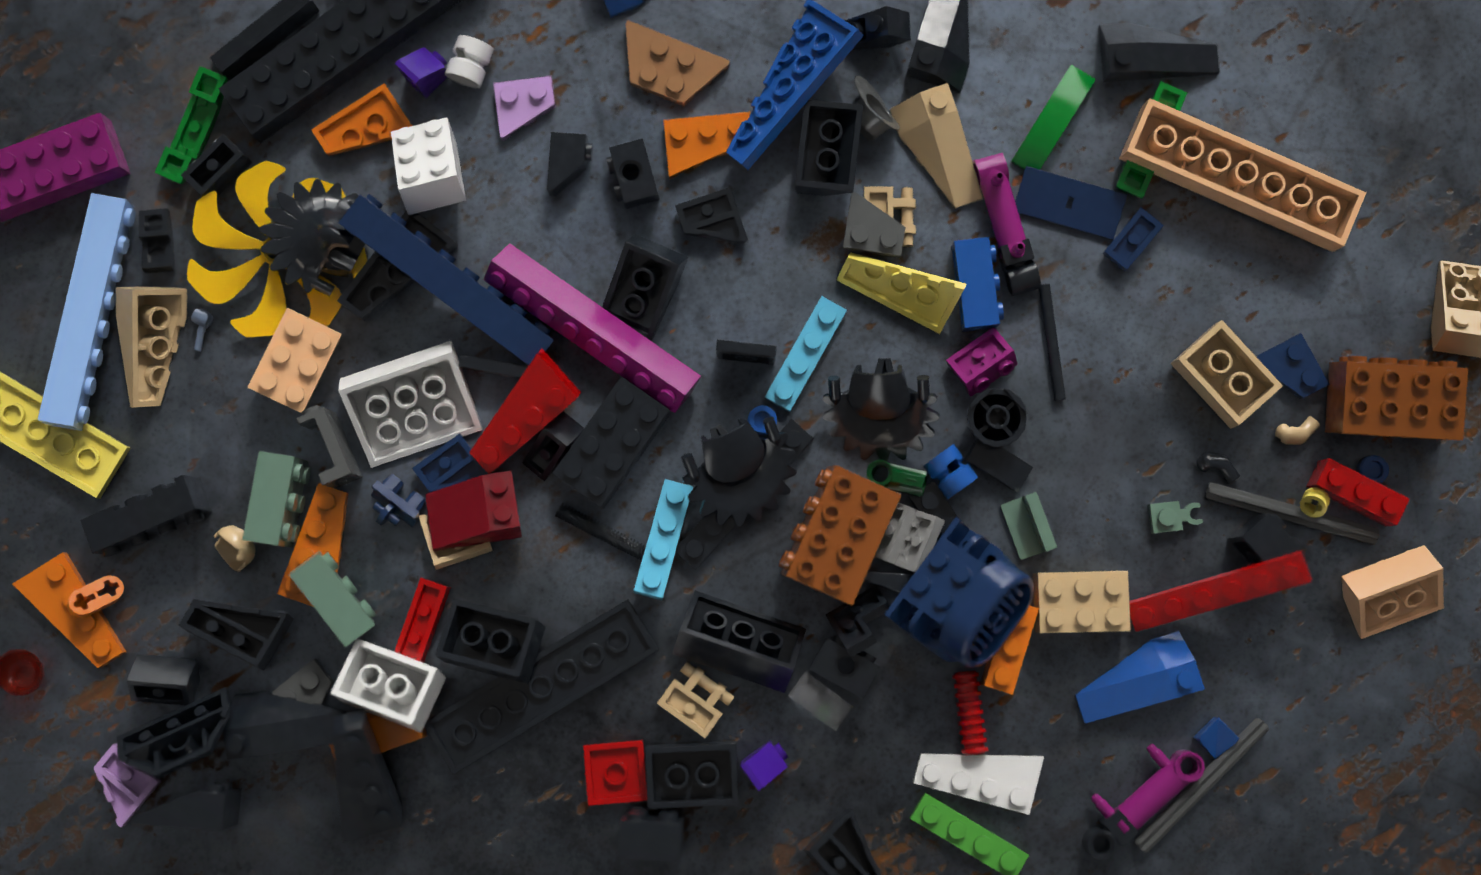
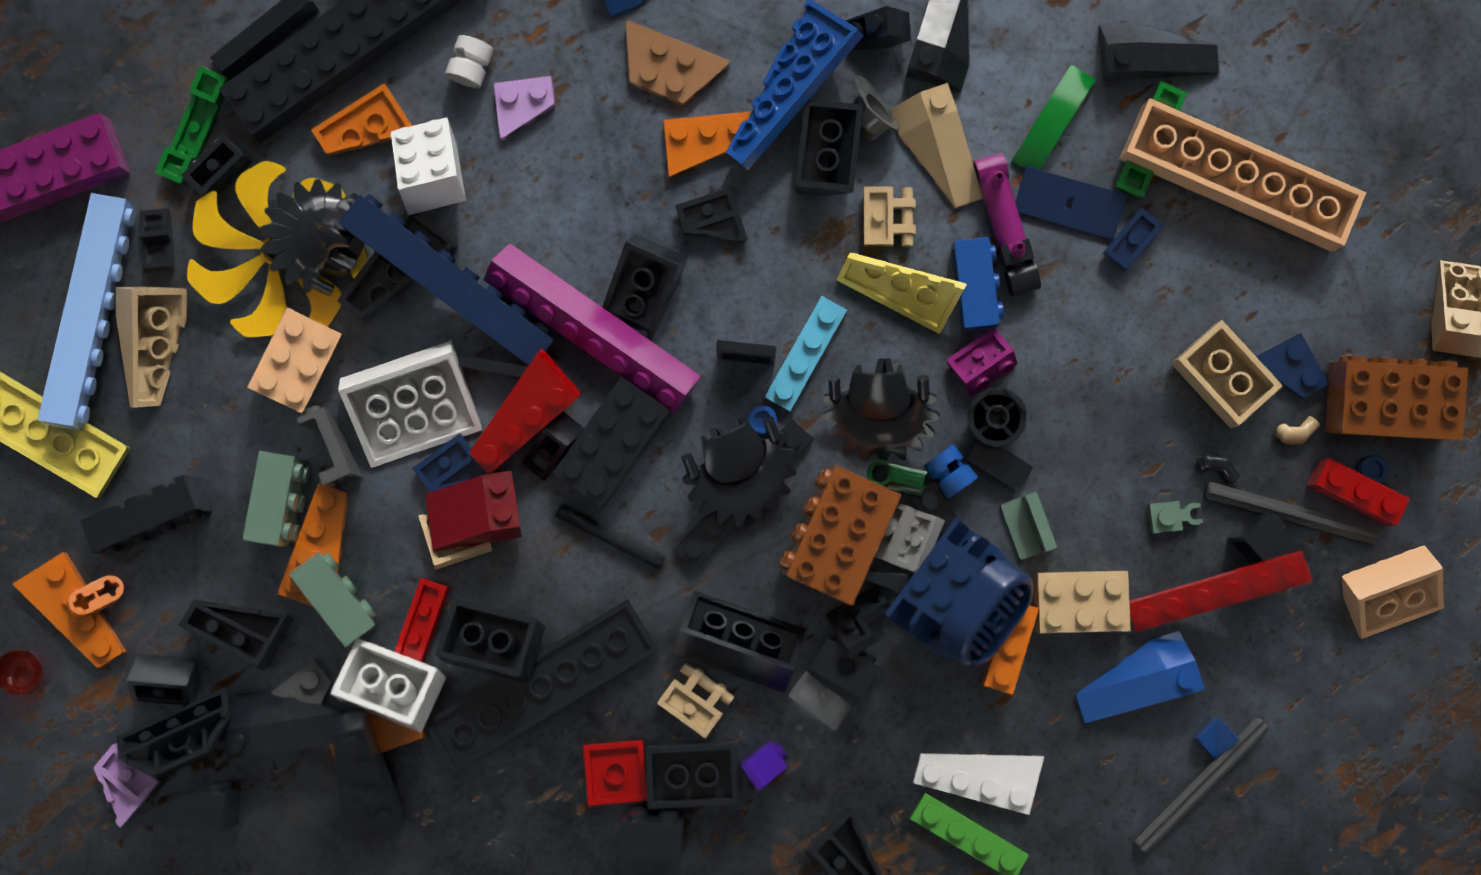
sand blue hand [191,308,213,351] -> none
tan hair [214,525,256,572] -> none
dark blue hips [371,474,425,528] -> none
dark purple slope [395,47,447,99] -> none
black slope [547,132,593,196] -> none
black brick [606,138,659,209] -> none
medium azure plate [633,479,693,600] -> none
dark grey wing [843,192,906,258] -> none
red piece [952,671,988,755] -> none
black bar [1039,284,1066,401] -> none
magenta piece [1082,744,1205,861] -> none
light yellow bush [1300,487,1330,518] -> none

